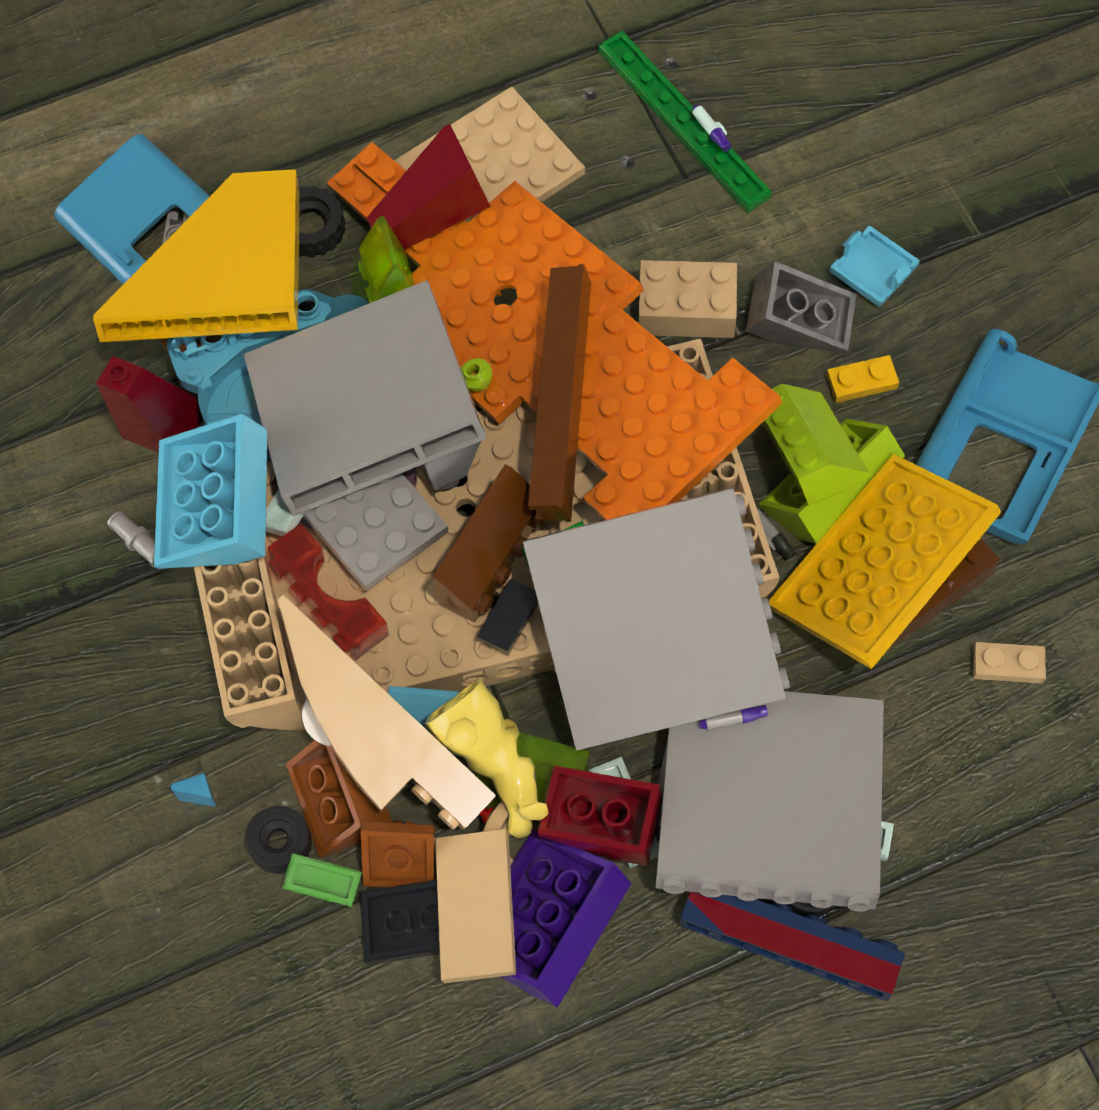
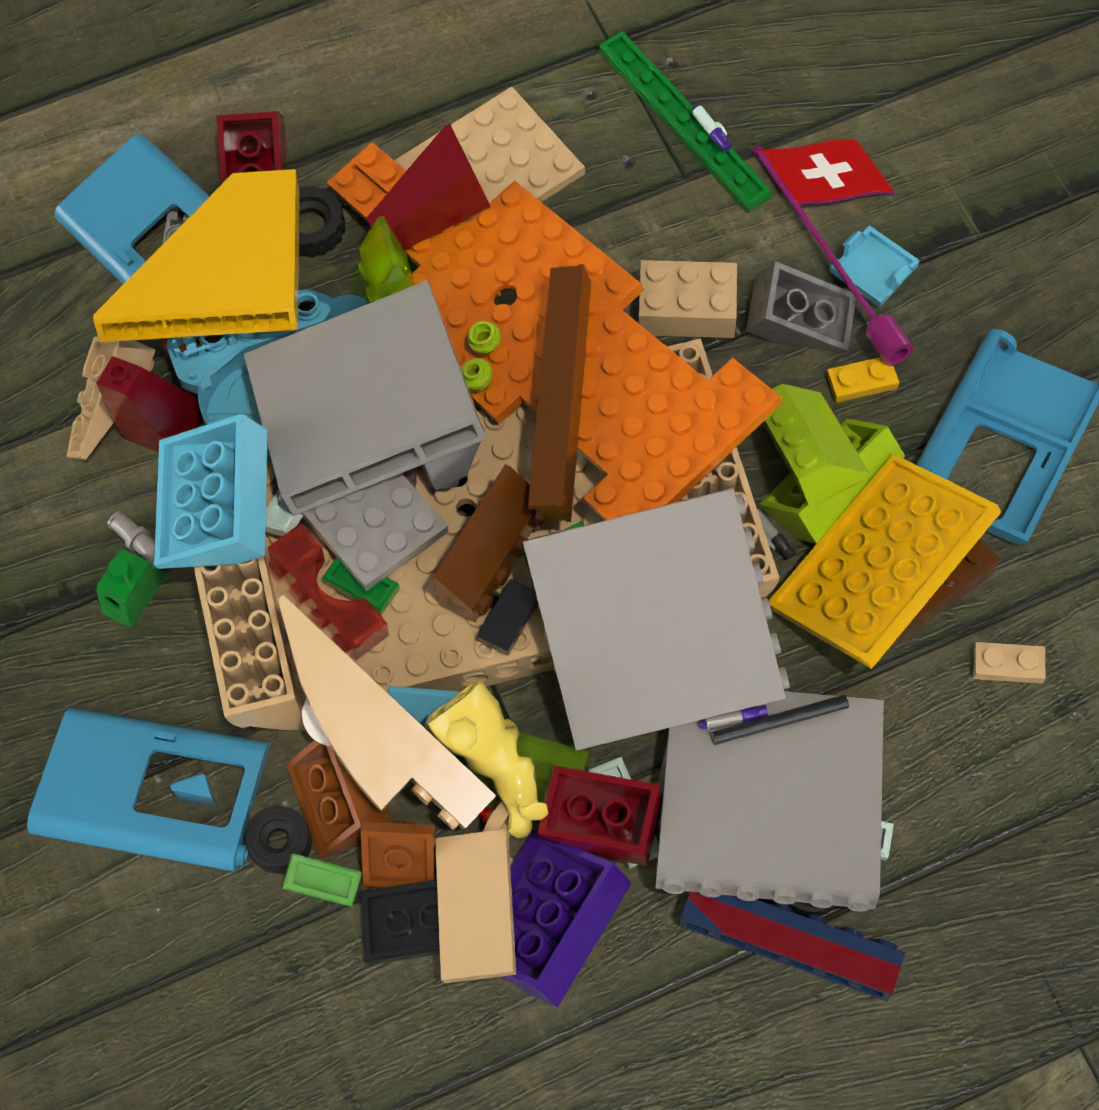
none -> dark azure piece [27,707,271,872]
none -> tan wedge [66,336,156,460]
none -> green torso [96,549,165,629]
none -> dark red slope [216,111,286,185]
none -> green tile [322,557,400,616]
none -> lime plate [468,321,501,354]
none -> black bar [711,695,849,745]
none -> flag [753,139,914,366]

